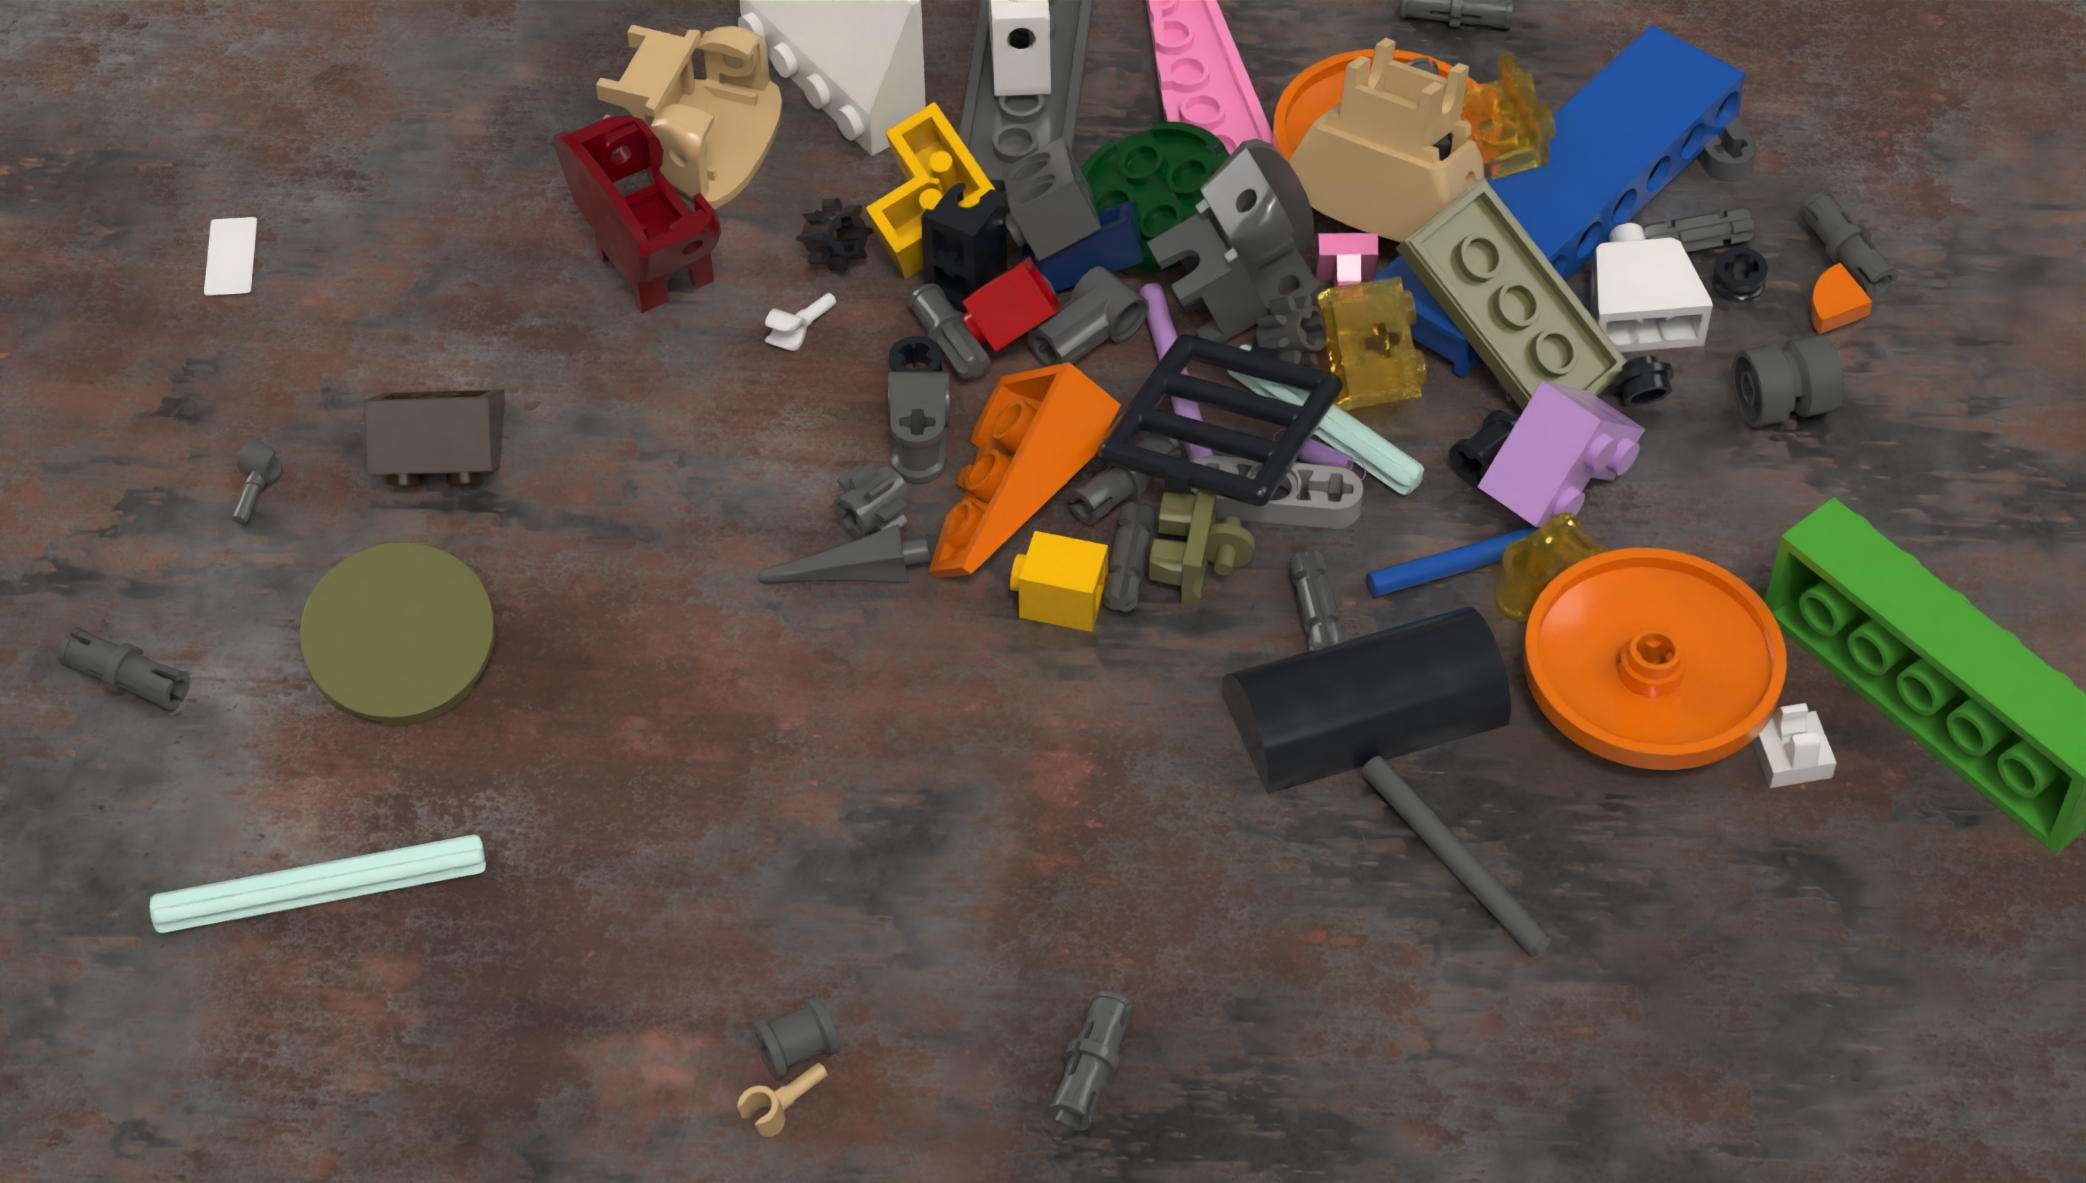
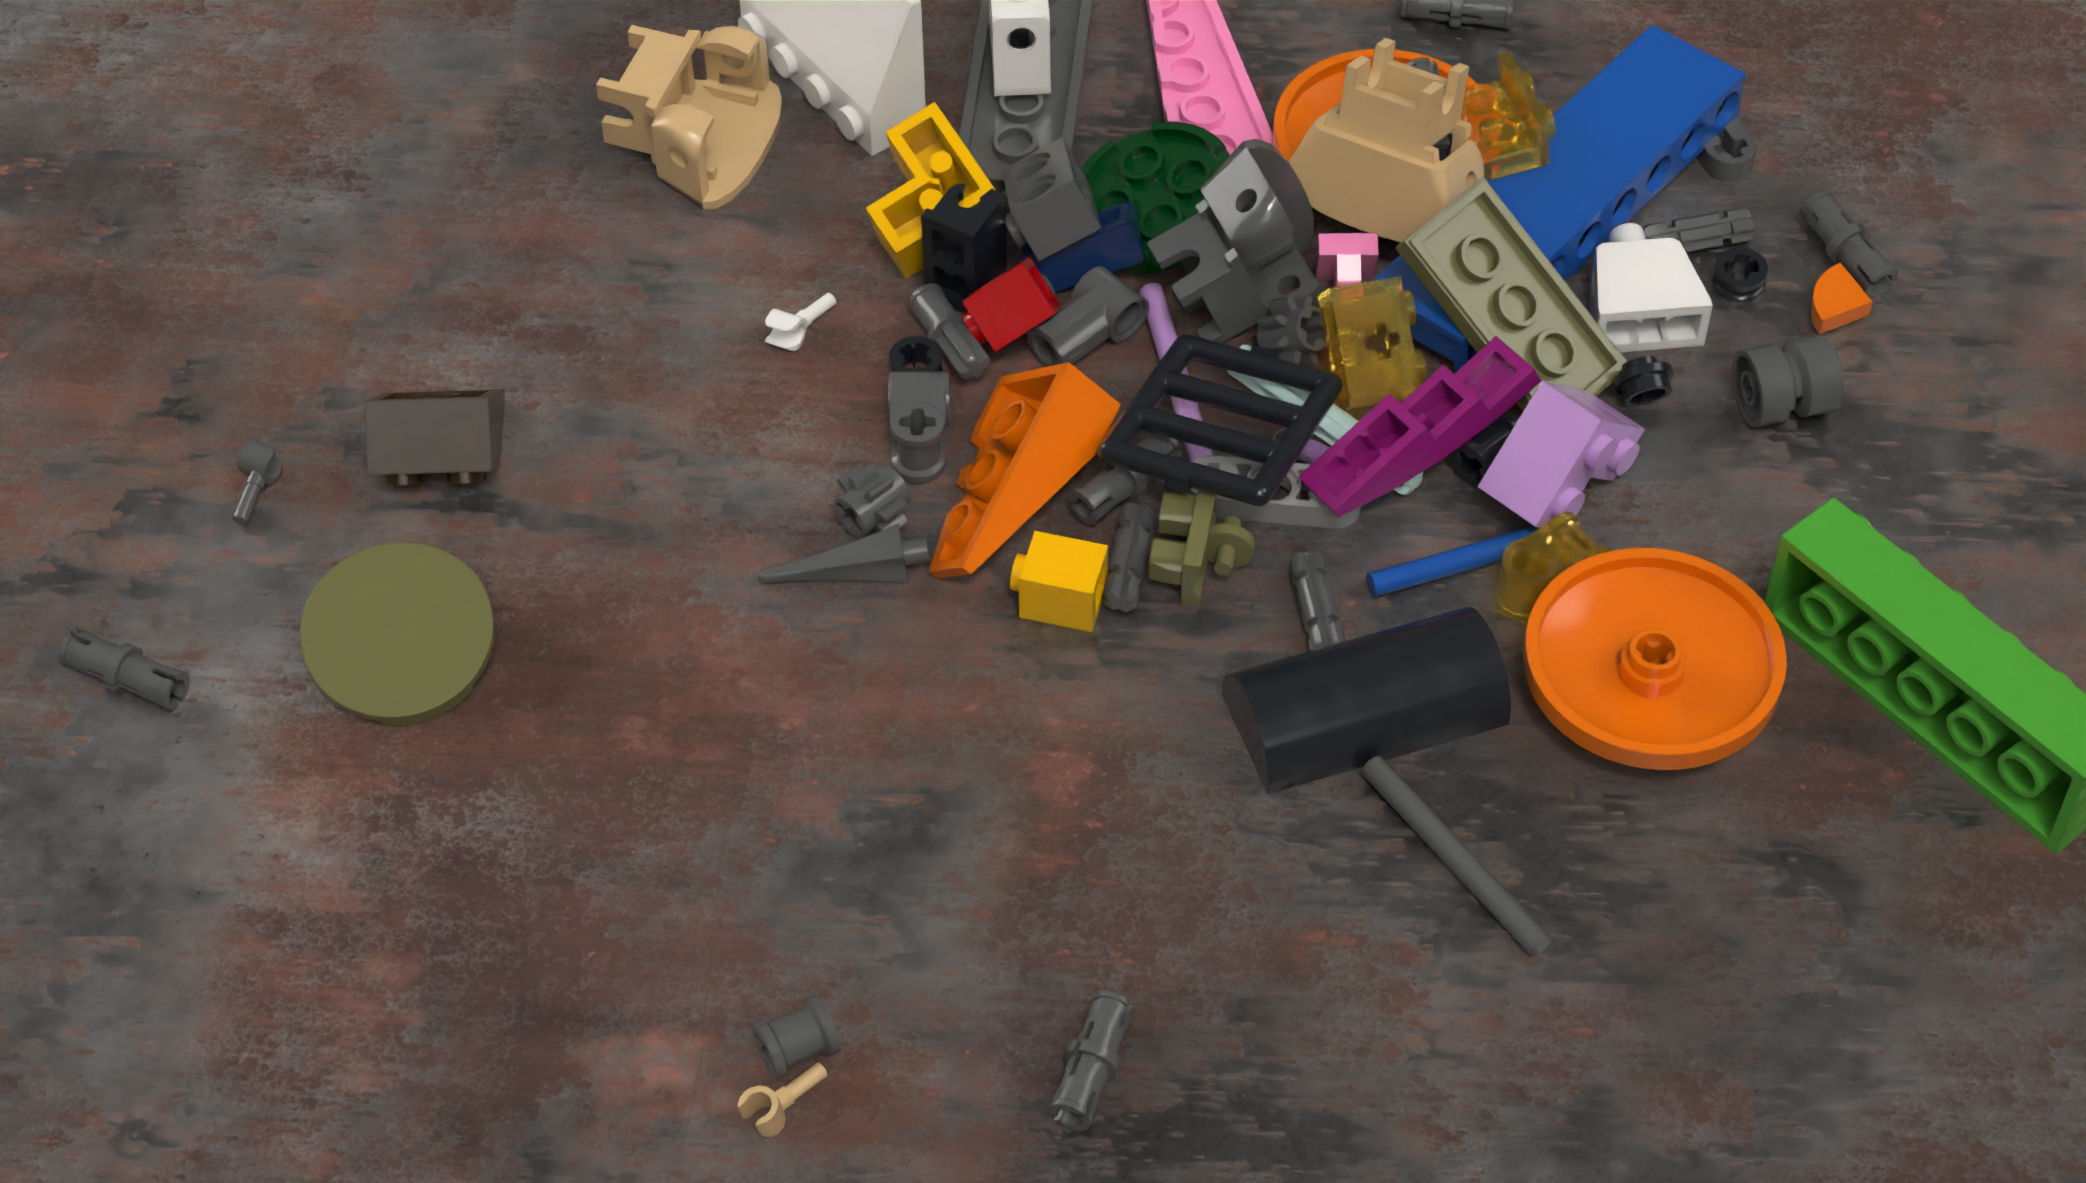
light aqua axle [150,835,486,933] -> none
white sticker [204,217,257,296] -> none
dark red piece [552,115,722,313] -> none
black gear [796,198,874,271] -> none
white tile [1752,703,1837,788] -> none
none -> magenta slope [1298,336,1541,518]

